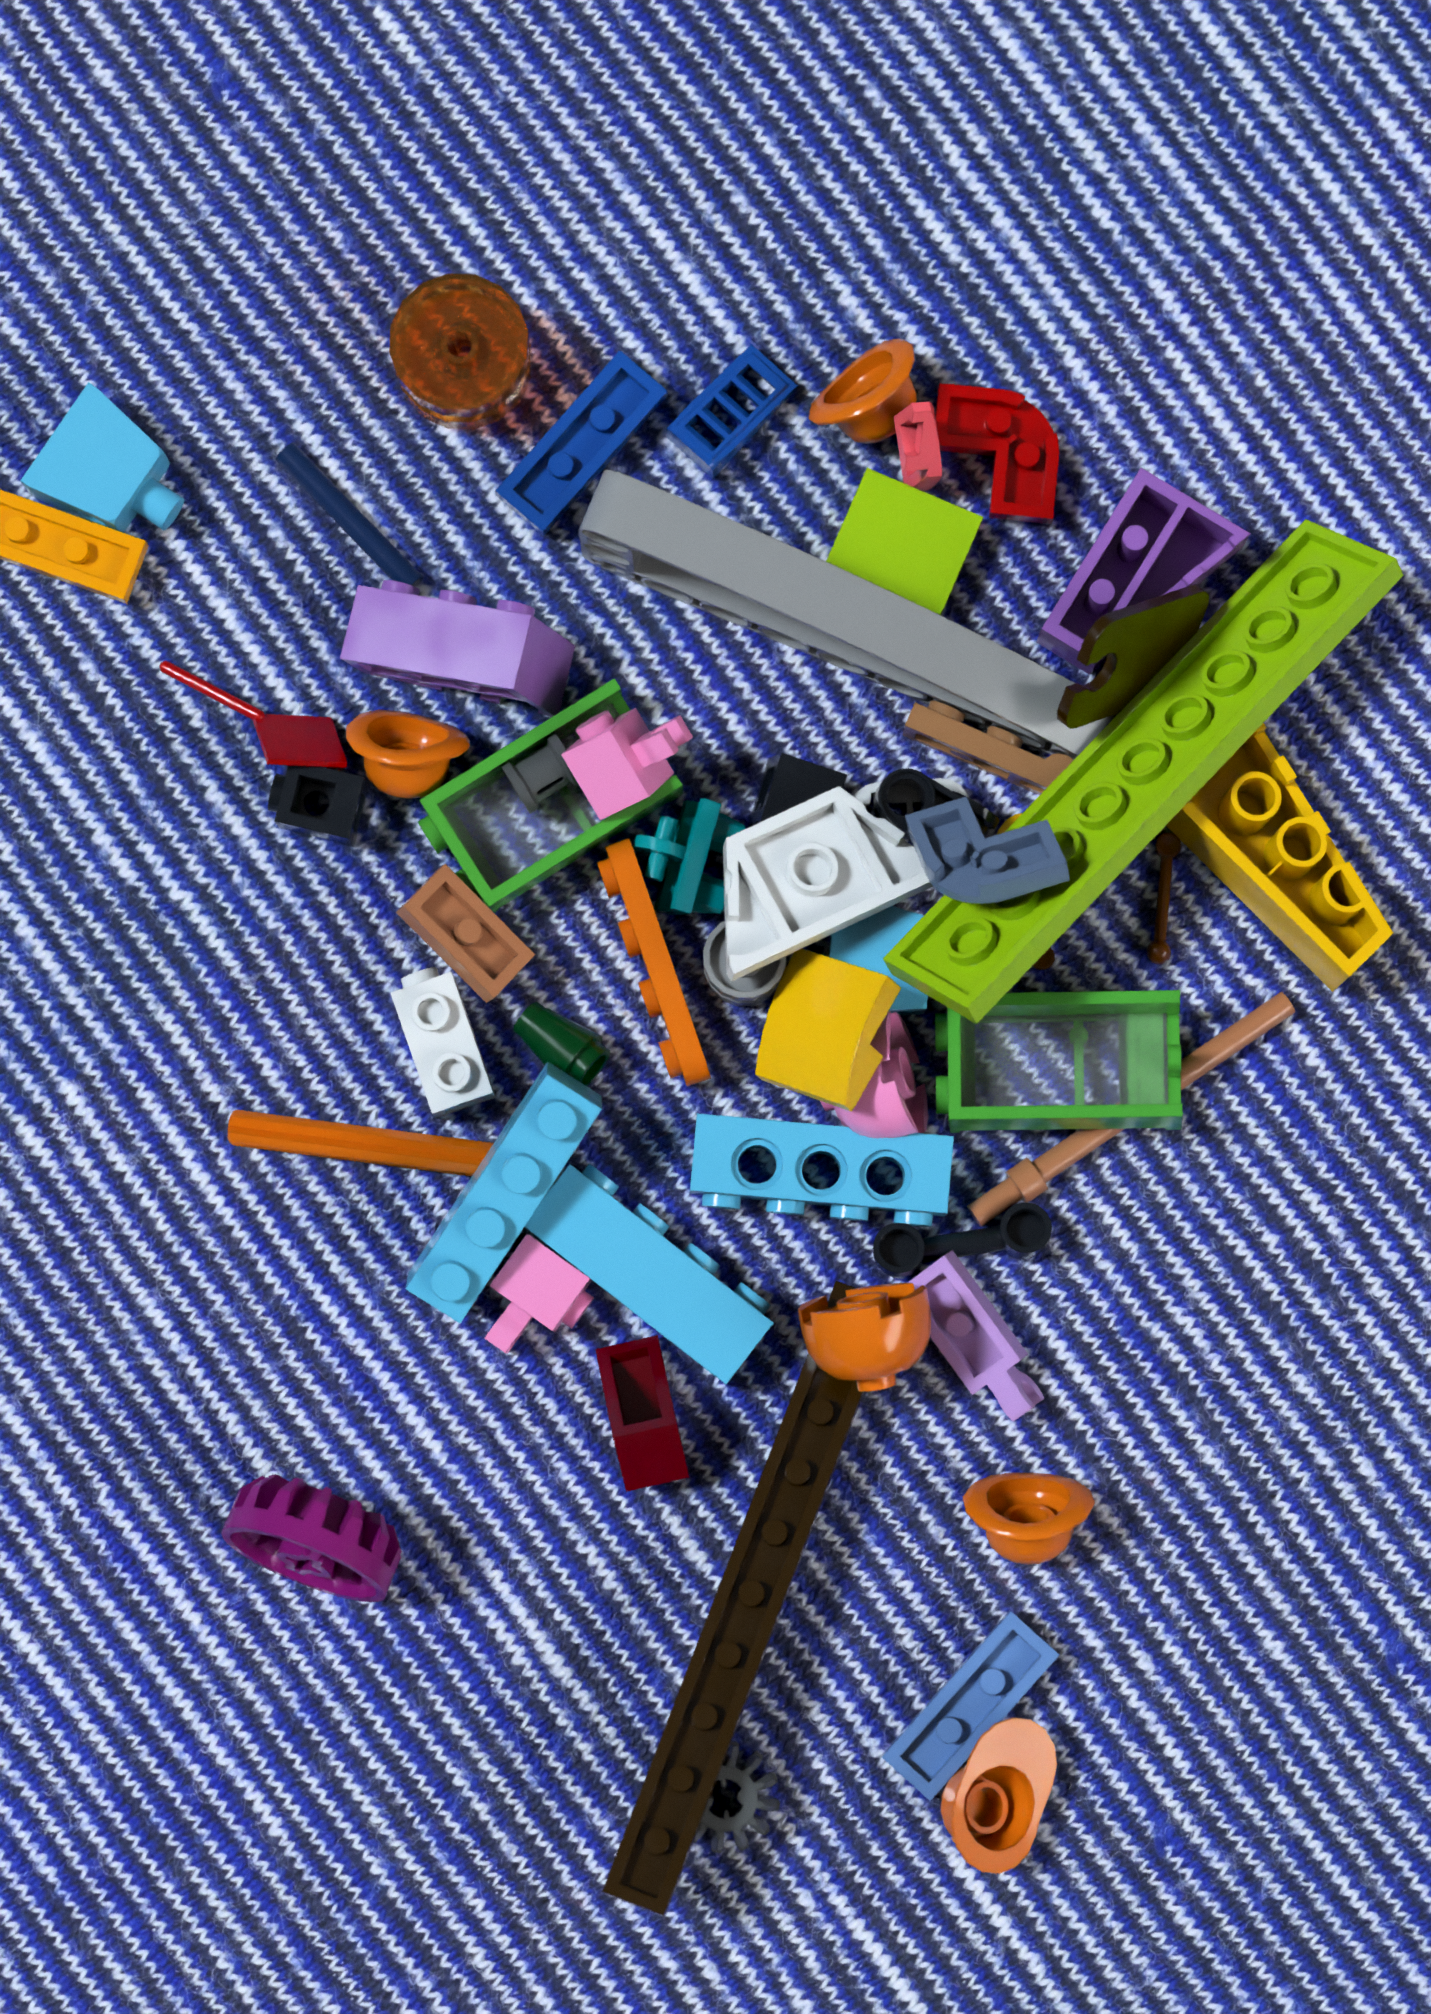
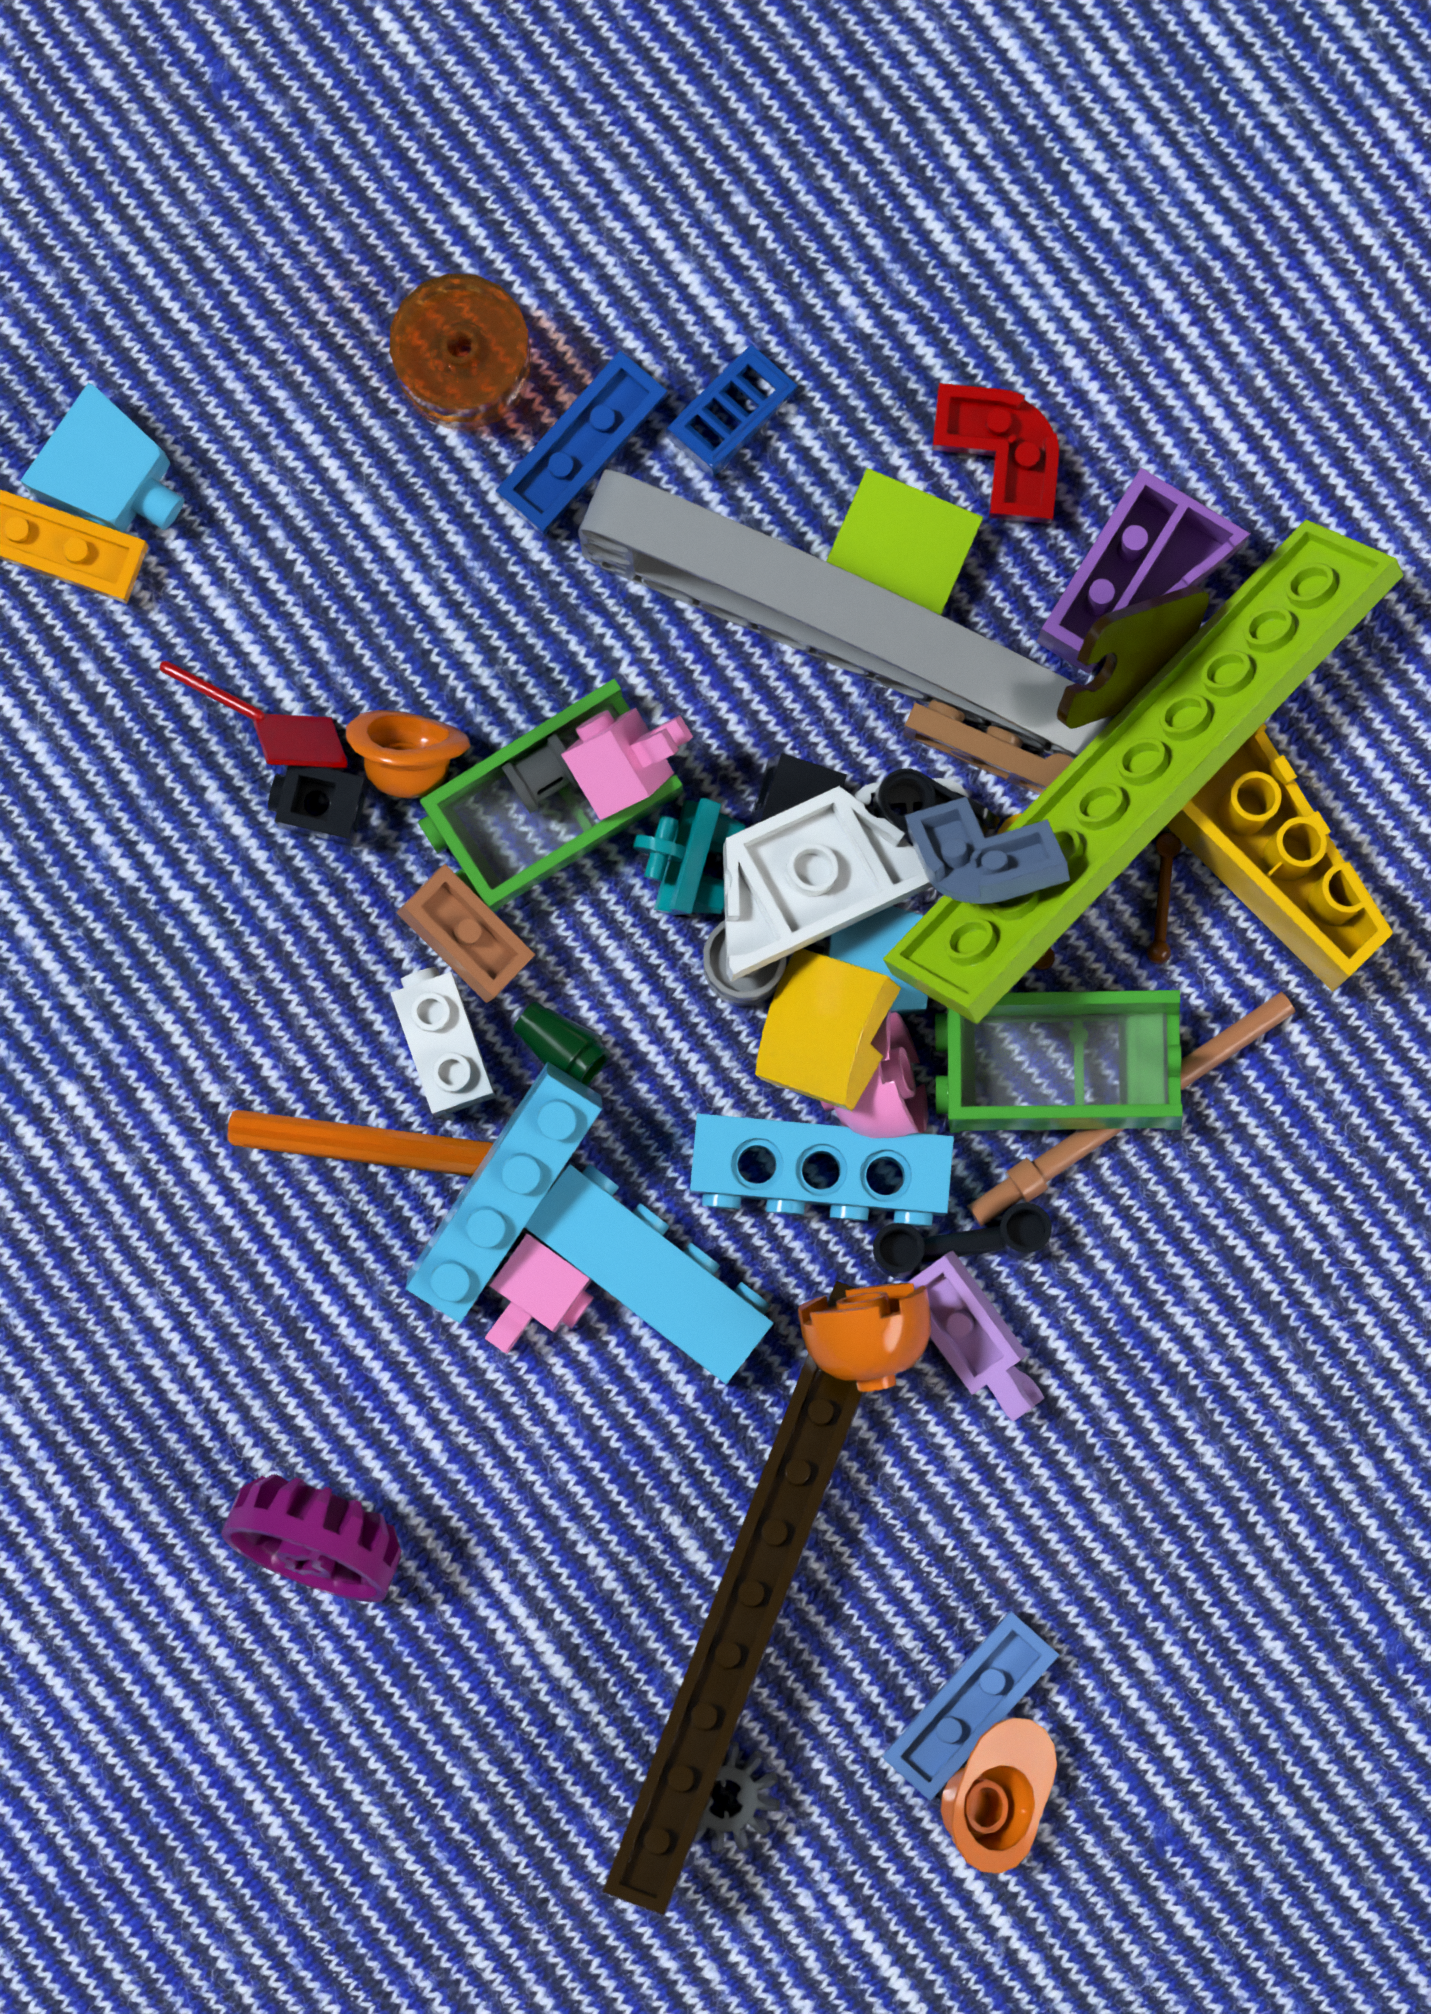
dark blue bar [276,442,424,587] -> none
medium lavender wedge [340,580,575,717] -> none
dark red slope [595,1335,689,1492] -> none
orange plate [597,838,711,1086] -> none
orange hat [808,338,917,444] -> none
coral slope [894,401,942,491] -> none
orange hat [963,1473,1095,1564] -> none

